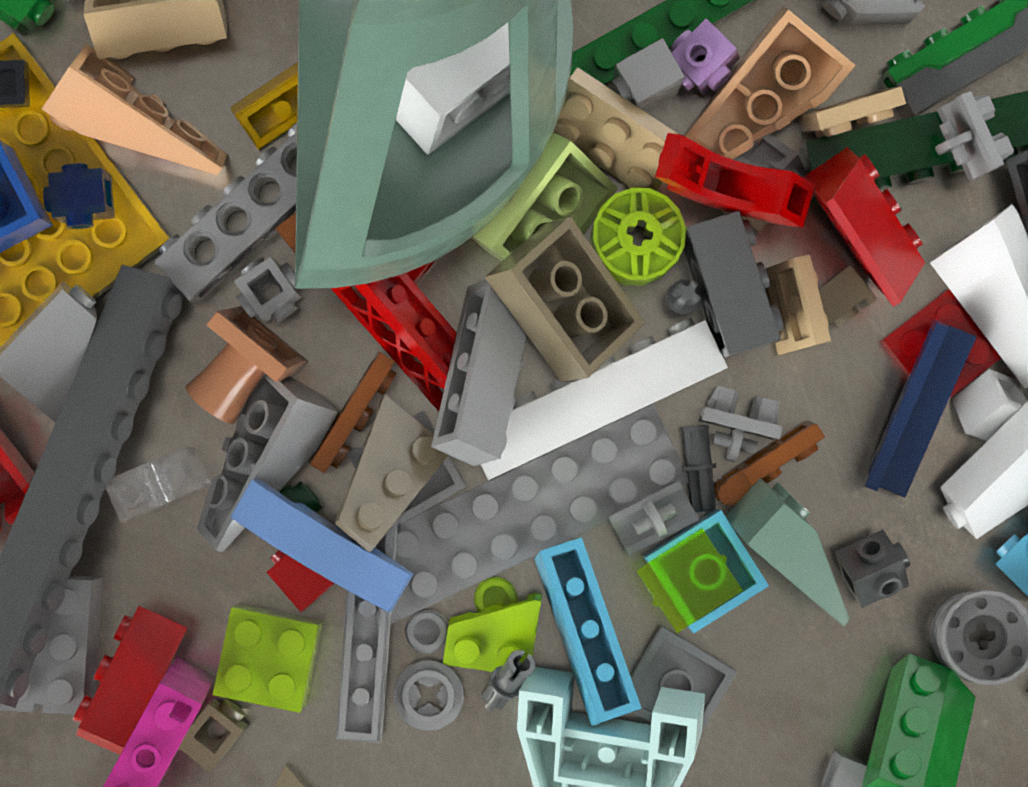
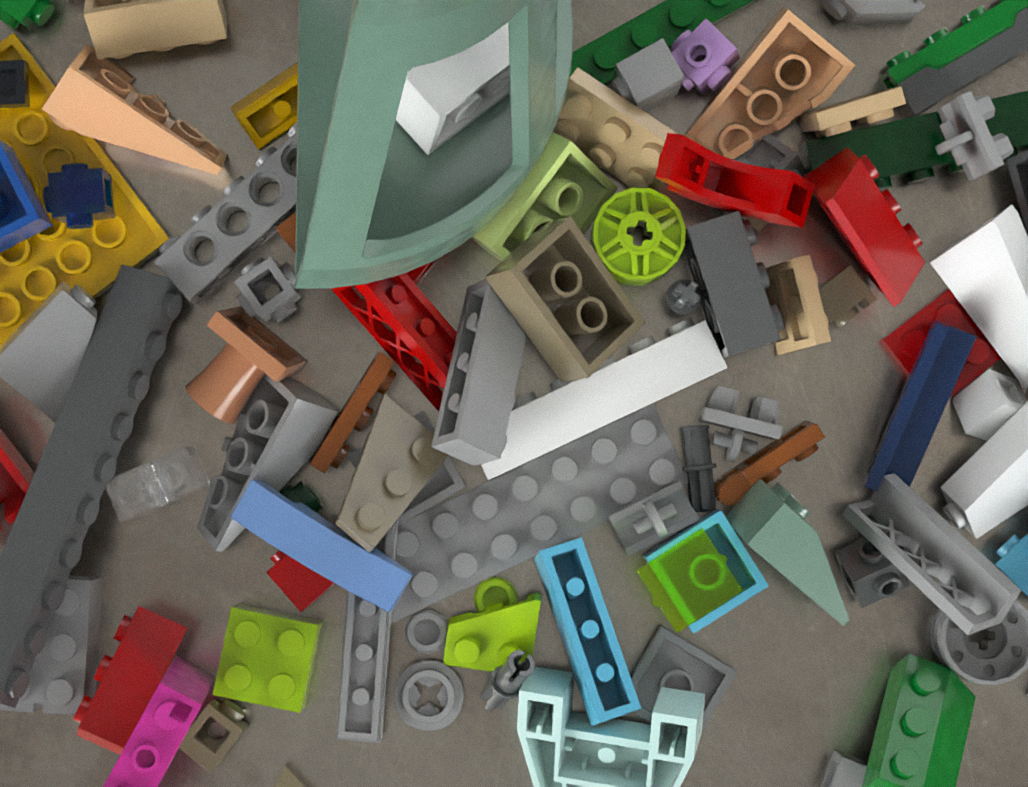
none -> light grey fence [842,473,1022,635]

